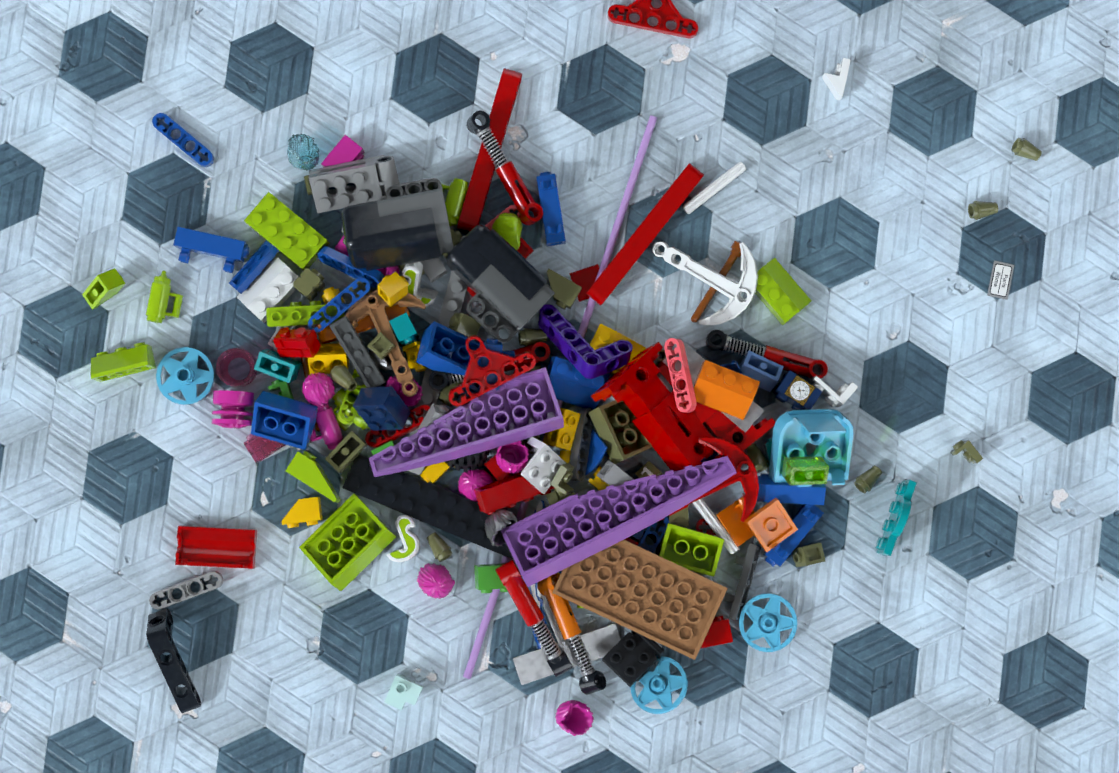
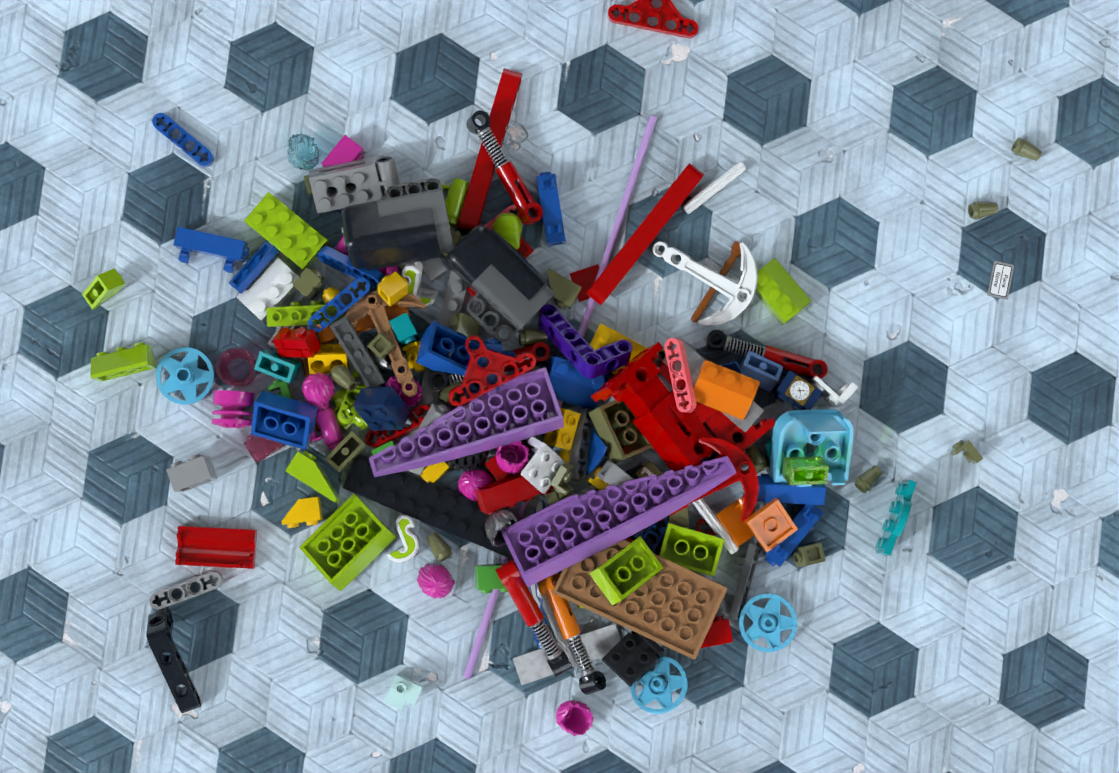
lime piece [146,270,183,323] -> none
white slope [822,58,851,100] -> none
none -> light grey brick [166,454,218,492]
none -> lime slope [589,536,663,605]

